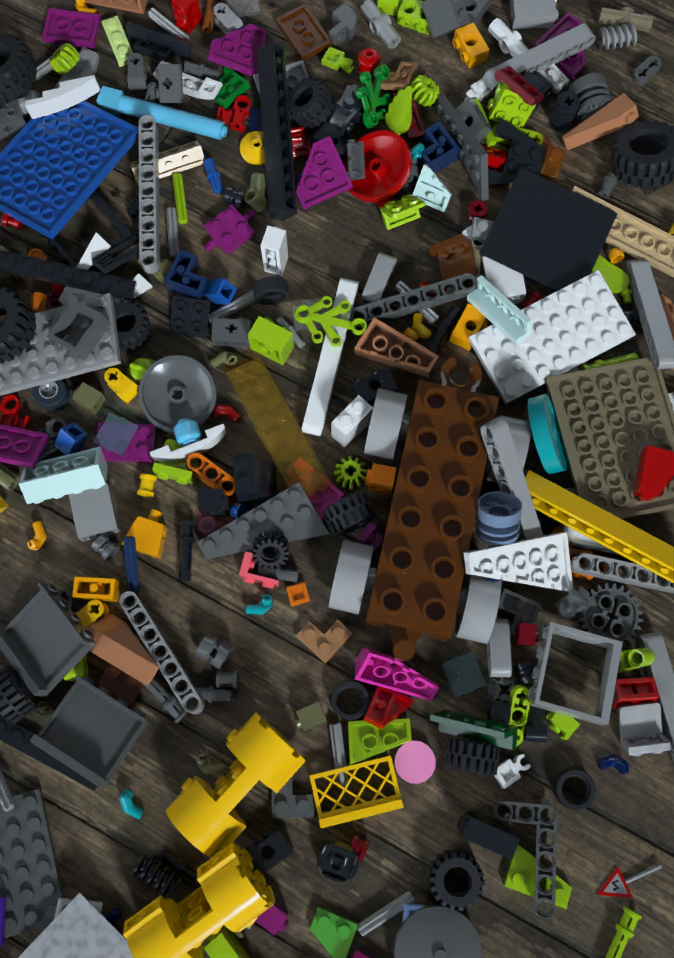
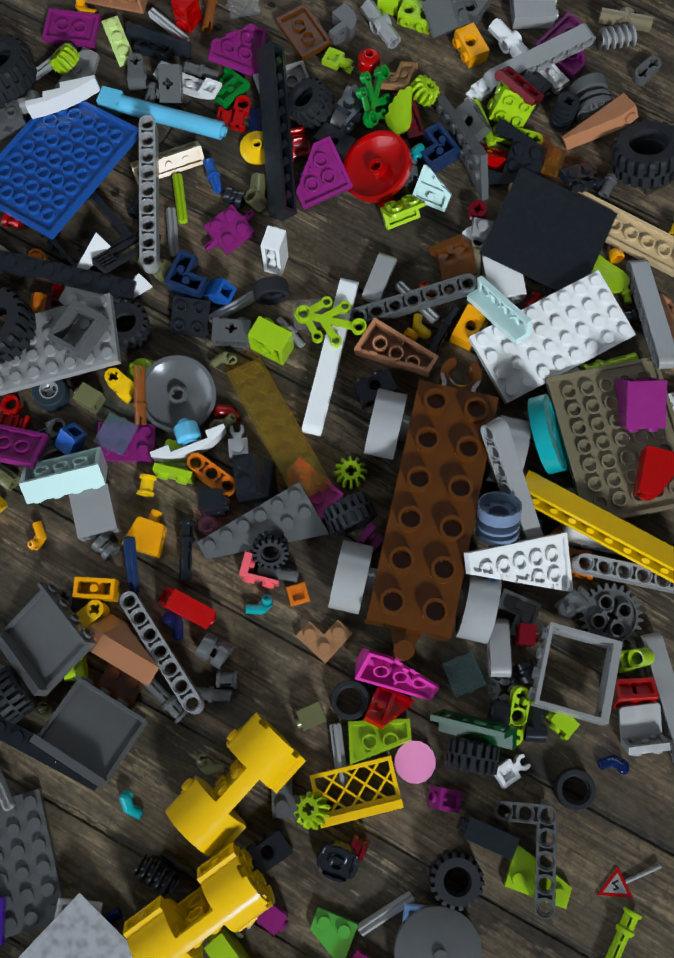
light grey piece [213,3,245,35] -> none
blue hinge [229,503,246,518] -> none
white brick [331,395,373,448] -> none
dark grey hinge [346,140,365,181] -> none
orange brick [365,463,397,496] -> none
none -> dark orange pin [132,366,148,425]
none -> red slope [156,586,217,629]
none -> clear blue arm [162,612,184,639]
none -> olive arm [208,413,237,430]
none -> white plate [228,425,249,460]
none -> lime gear [294,791,331,830]
none -> magenta bracket [427,785,463,813]
none -> black plate [558,161,605,193]
none -> magenta slope [615,377,667,432]

